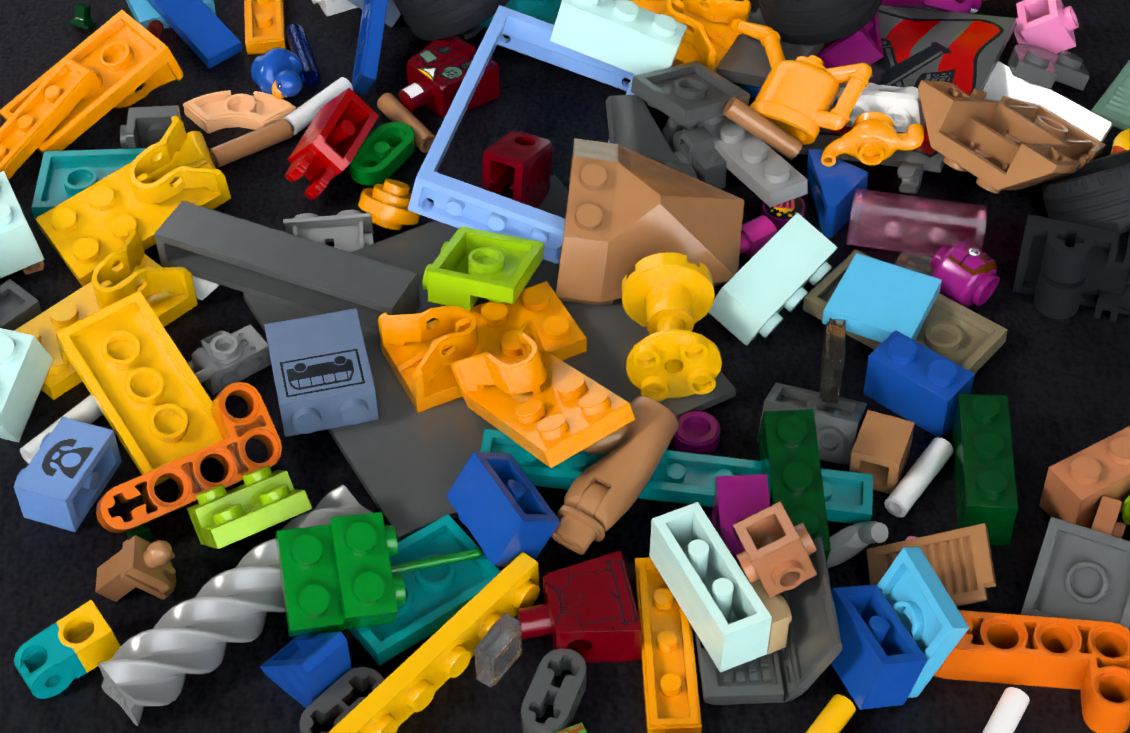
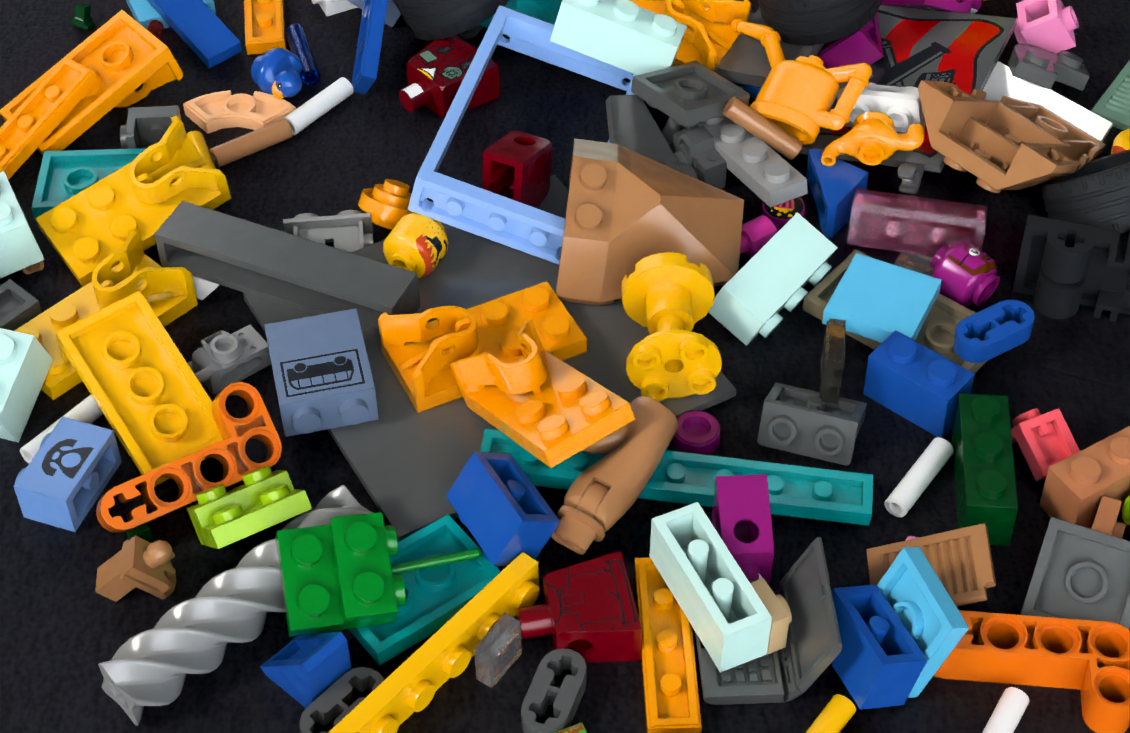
leg [13,600,121,699] -> none
red hinge [285,88,379,200] -> none
green plate [349,122,416,186] -> none
medium nougat piece [377,93,436,153] -> none
lime plate [422,226,545,310] -> none
nougat brick [733,501,817,598] -> none
dark green brick [758,409,831,562] -> none
light grey bar [826,521,889,568] -> none
medium nougat brick [849,410,915,494] -> none
none -> yellow head [383,213,449,278]
none -> blue beam [953,300,1035,363]
none -> coral bracket [1011,408,1080,482]

